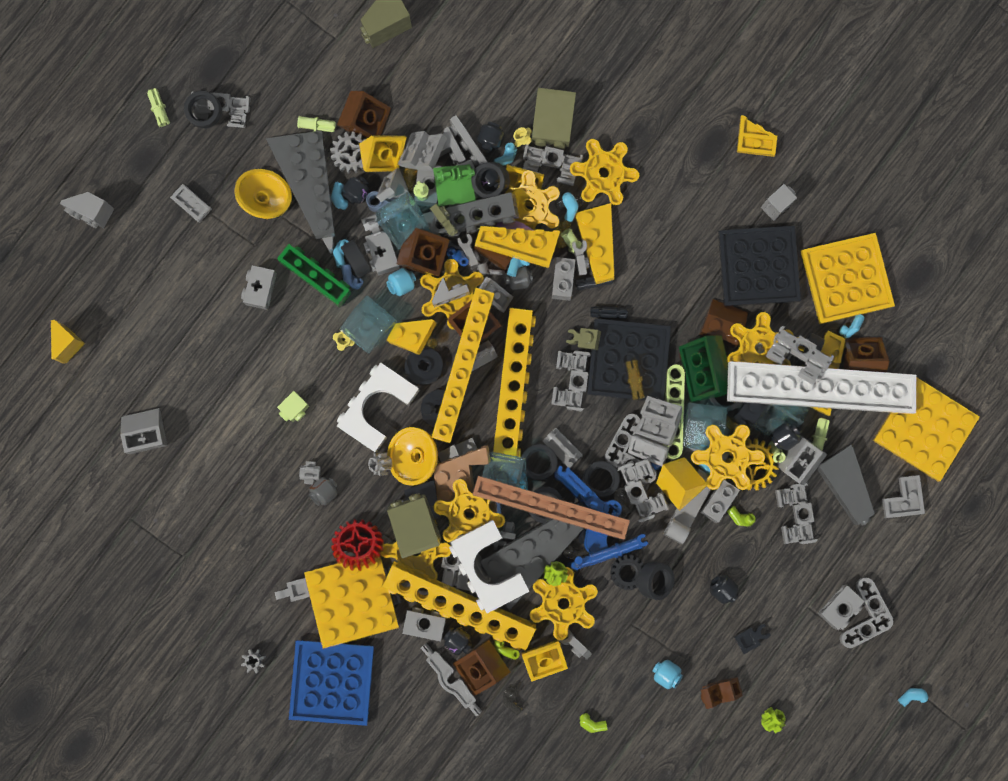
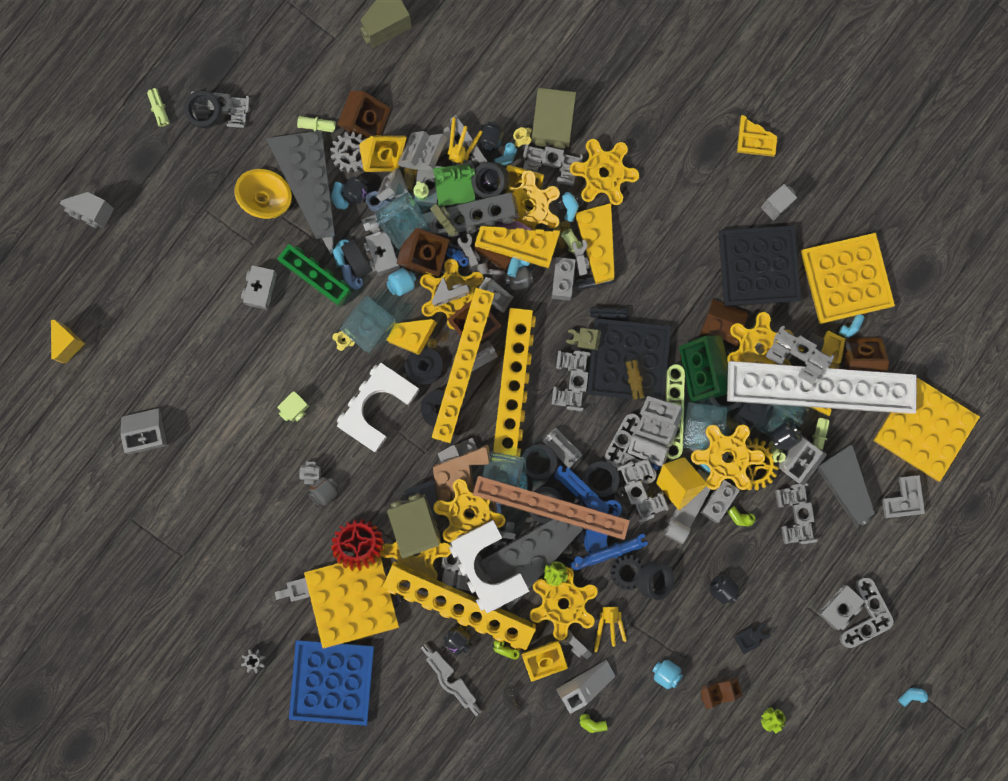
light grey plate [170,184,212,223] -> none
light grey gear [368,452,392,476] -> none
yellow dish [387,427,438,485] -> none
light grey brick [402,607,446,642] -> none
reddish brown slope [453,640,511,696] -> none
none -> yellow plant [447,117,483,164]
none -> light grey slope [556,660,615,714]
none -> yellow plant [594,607,626,652]

